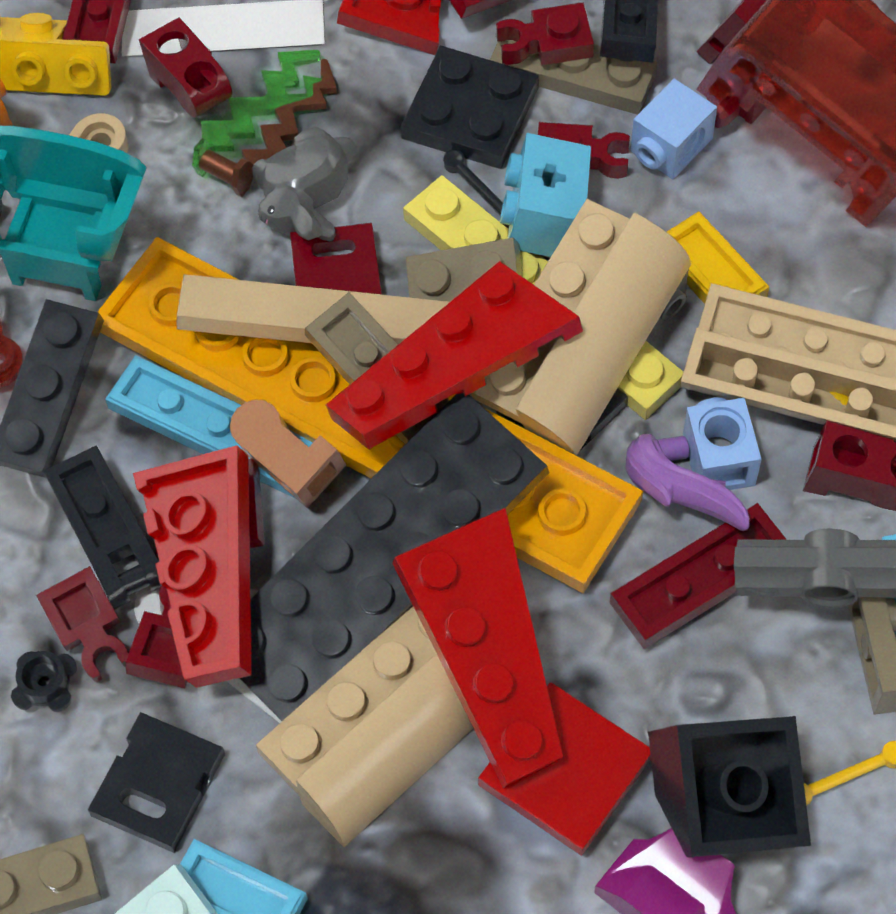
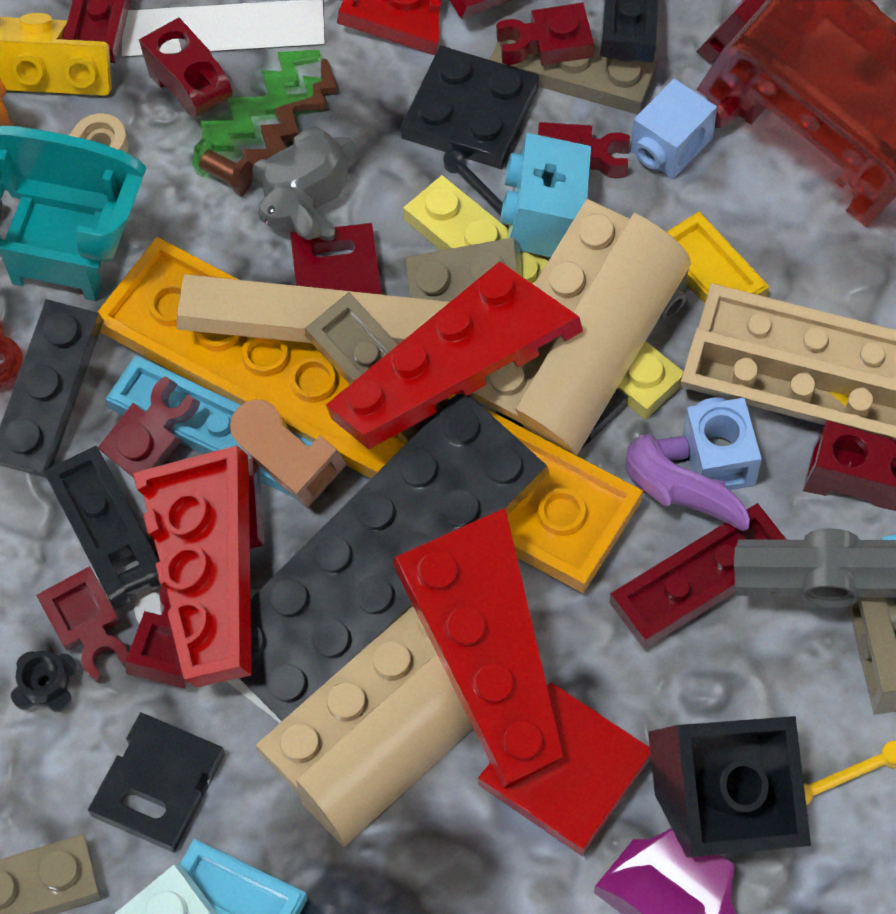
none -> dark red plate [98,376,200,478]

